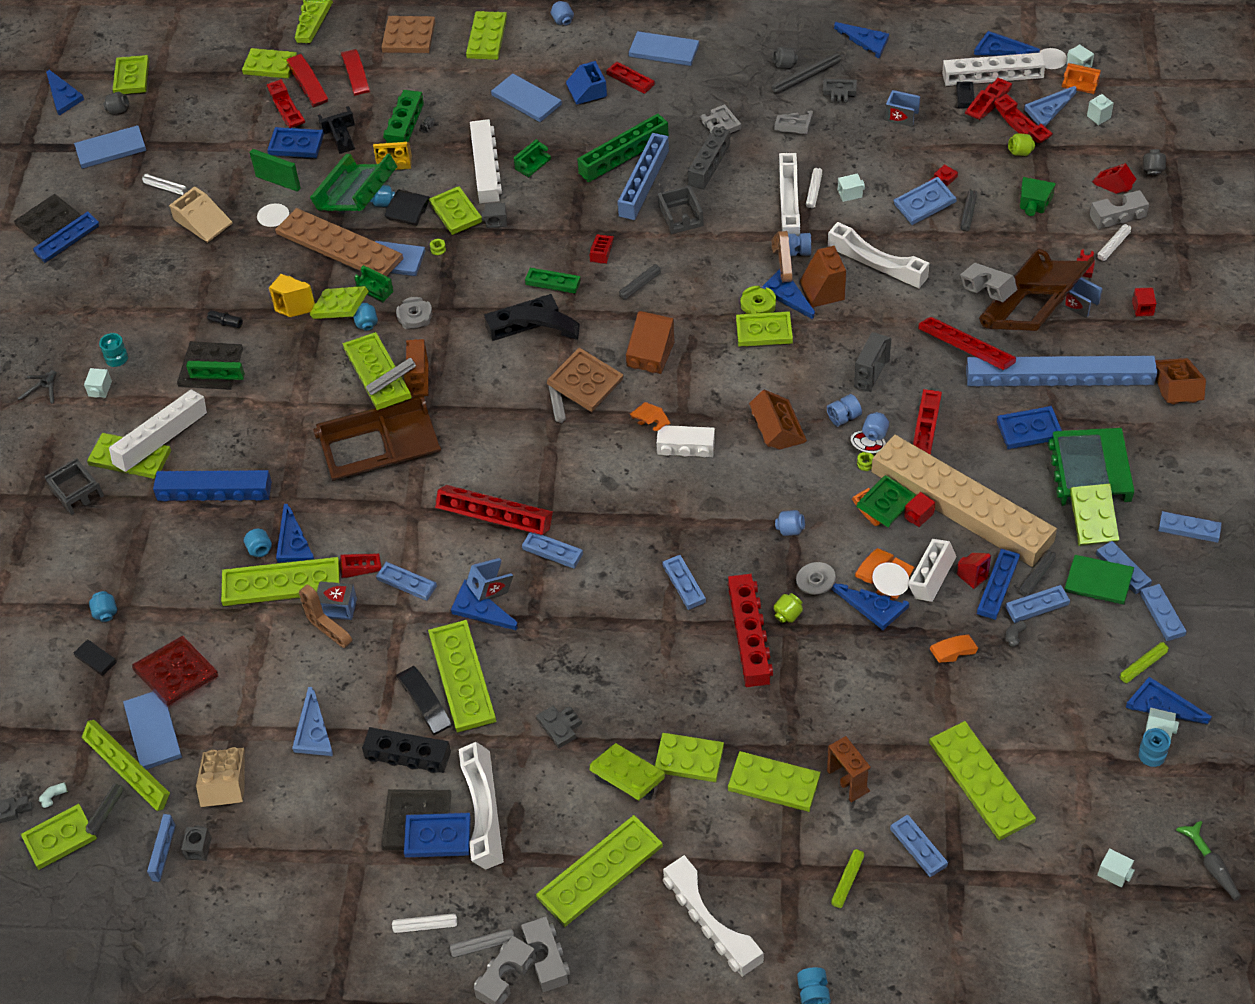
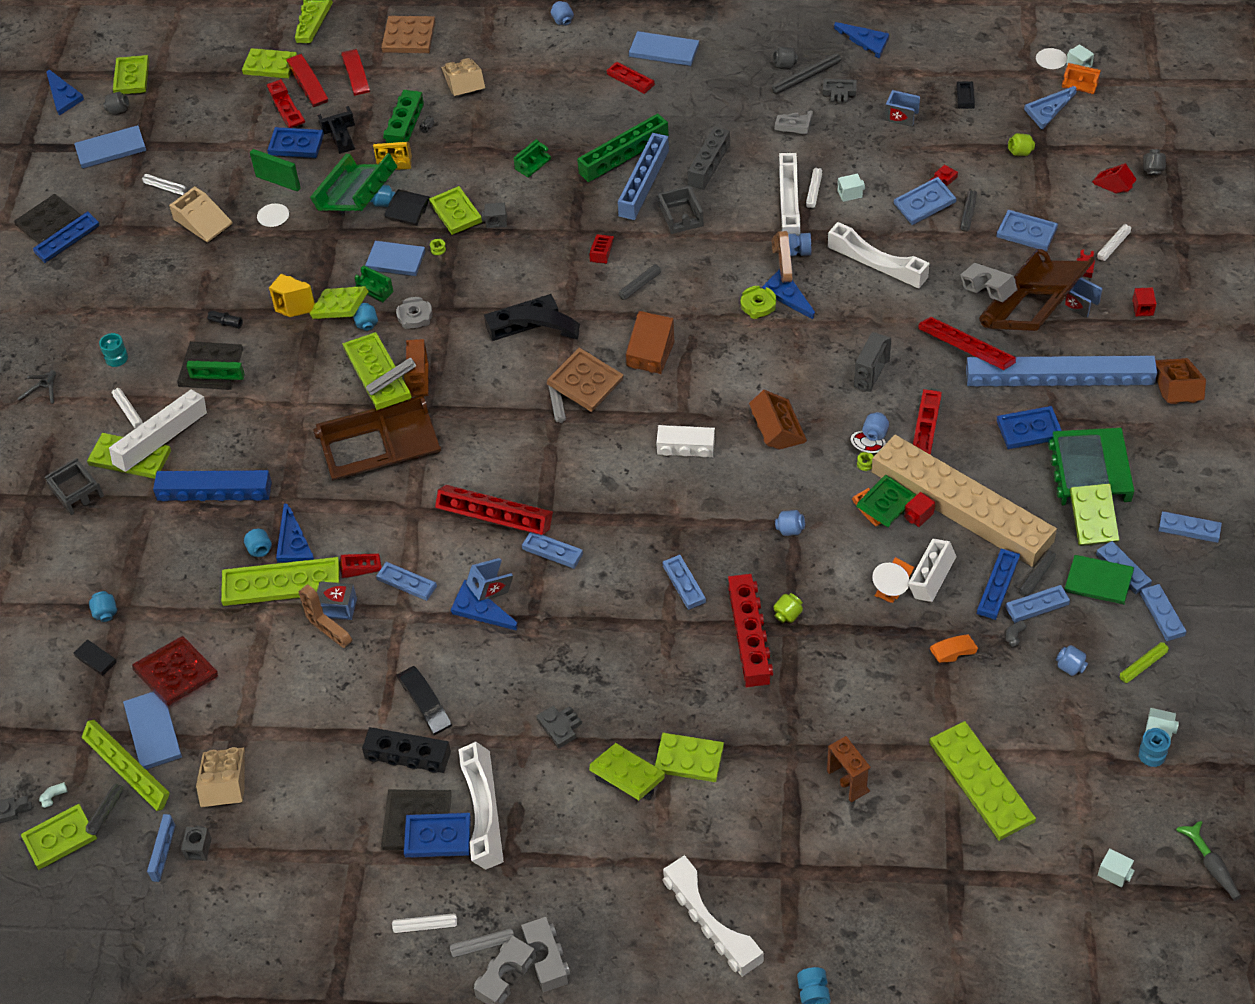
light aqua brick [84,368,112,398] -> none
medium nougat plate [275,208,404,276] -> none
medium blue wing [292,687,333,756] -> none
lime plate [428,620,496,733] -> none
lime plate [466,11,507,60] -> none
white brick [470,119,502,204] -> none
medium blue tile [491,74,562,122] -> none
green plate [525,267,581,294] -> none
lime plate [536,815,663,927] -> none
blue slope [566,61,607,105] -> none
orange hinge [630,402,670,431] -> none
light grey plate [700,104,741,133] -> none
lime plate [728,751,821,812] -> none
lime plate [736,312,793,347] -> none
light grey dish [796,562,836,595] -> none
dark orange slope [800,245,846,308] -> none
medium blue wheel [827,394,862,427] -> none
blue wing [831,583,909,630] -> none
lime axle [831,849,864,908] -> none
orange slope [855,548,894,584] -> none
medium blue plate [890,815,948,877] -> none
white brick [942,52,1045,86] -> none
red slope [957,553,991,589] -> none
red slope [965,77,1012,120] -> none
blue wing [974,31,1040,56] -> none
red slope [994,94,1053,143] -> none
green torso [1020,177,1056,216] -> none
light aqua brick [1087,94,1114,125] -> none
light grey arch [1090,190,1149,229] -> none
blue wing [1126,677,1212,724] -> none
none -> white axle [112,388,143,428]
none -> tan slope [441,58,485,96]
none -> medium blue tile [996,210,1058,251]
none -> medium blue head [1055,645,1088,676]

